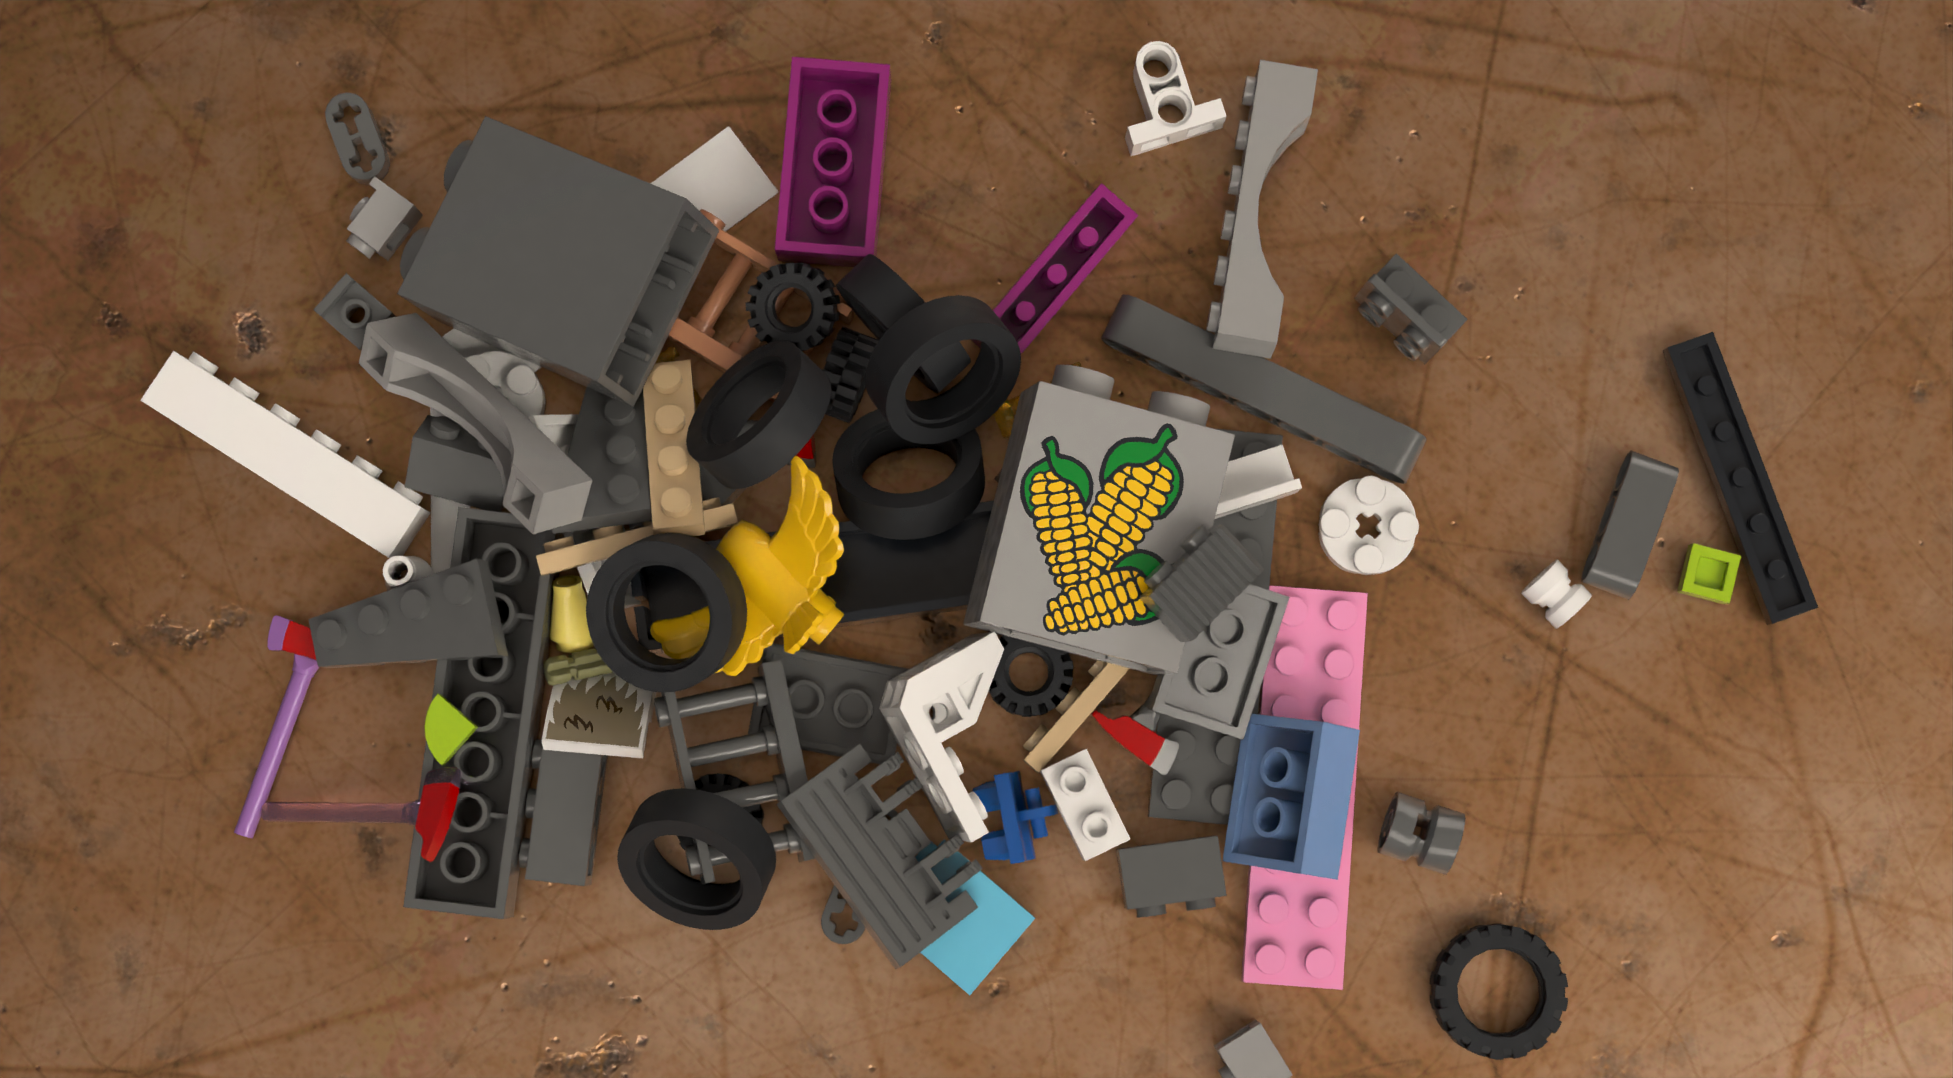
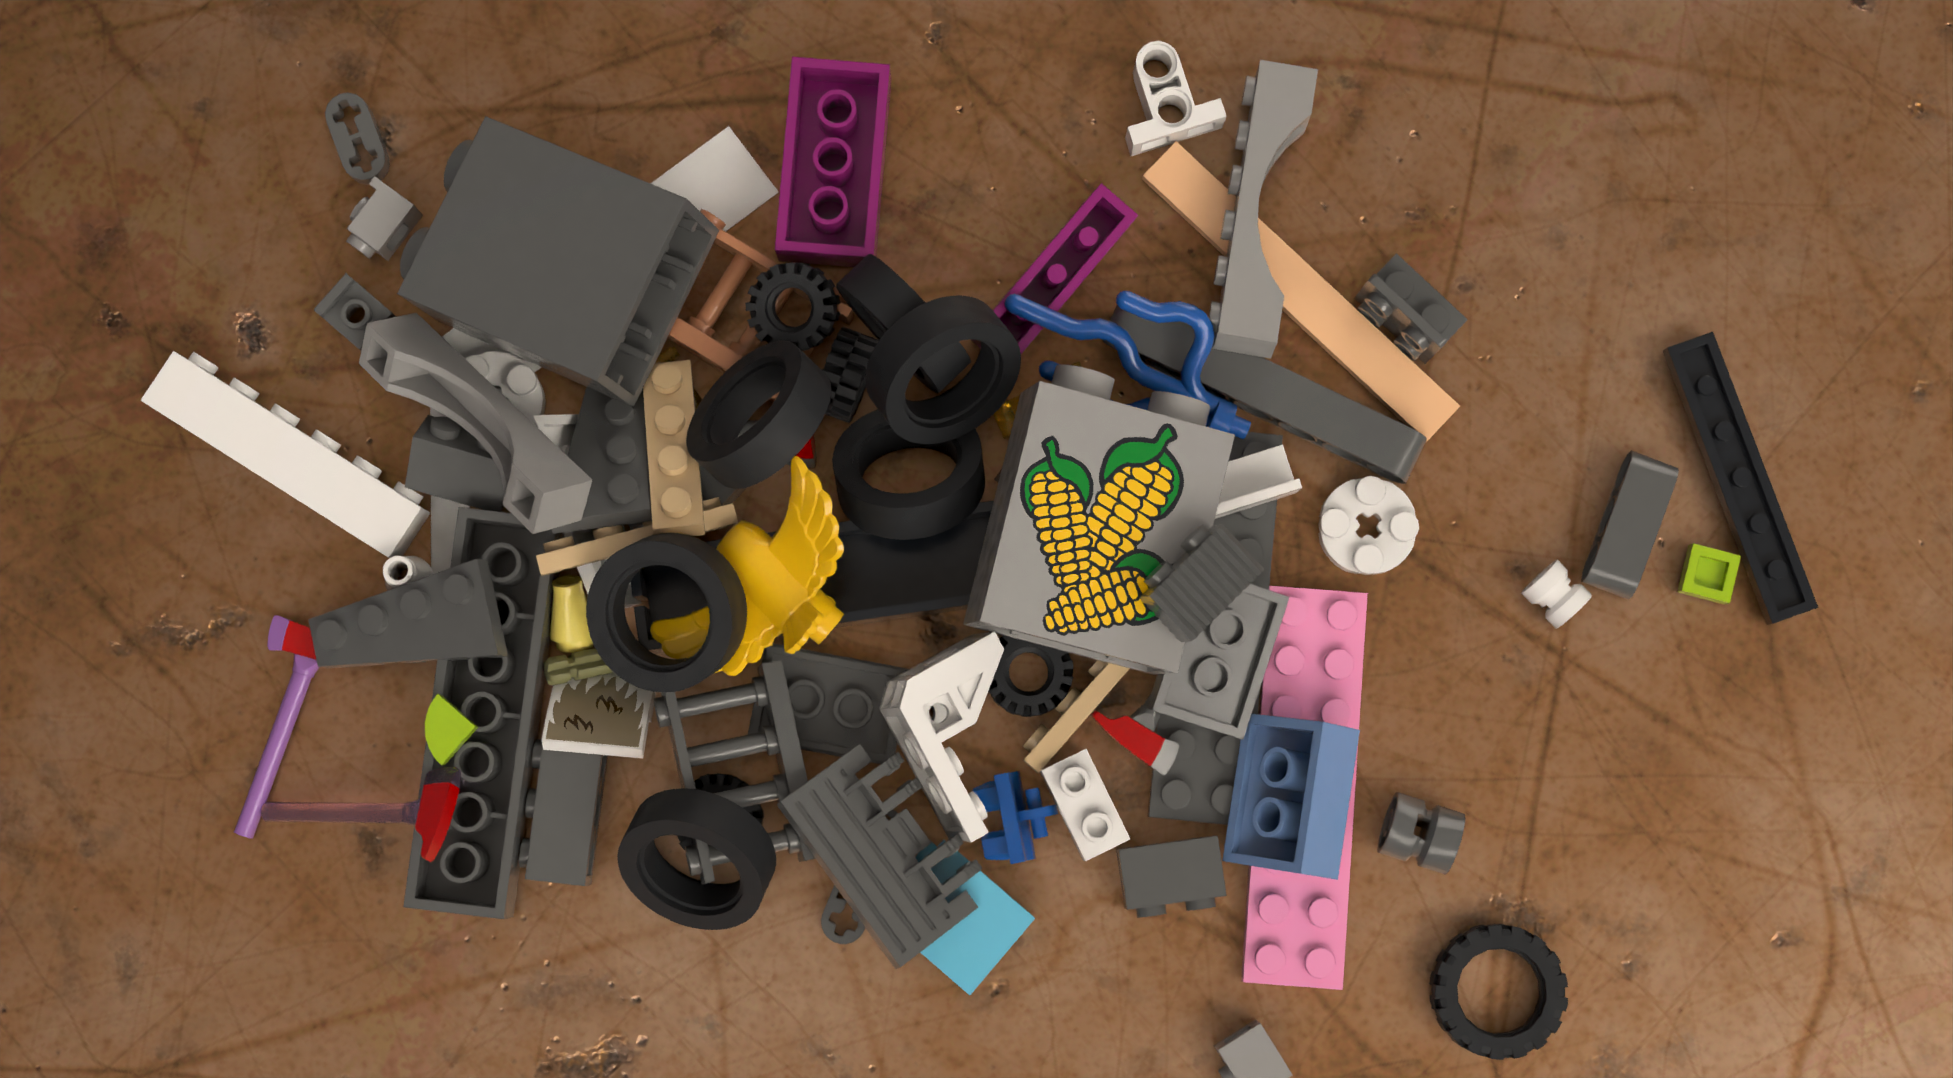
none -> blue plant [1004,290,1251,439]
none -> light nougat tile [1142,141,1460,442]

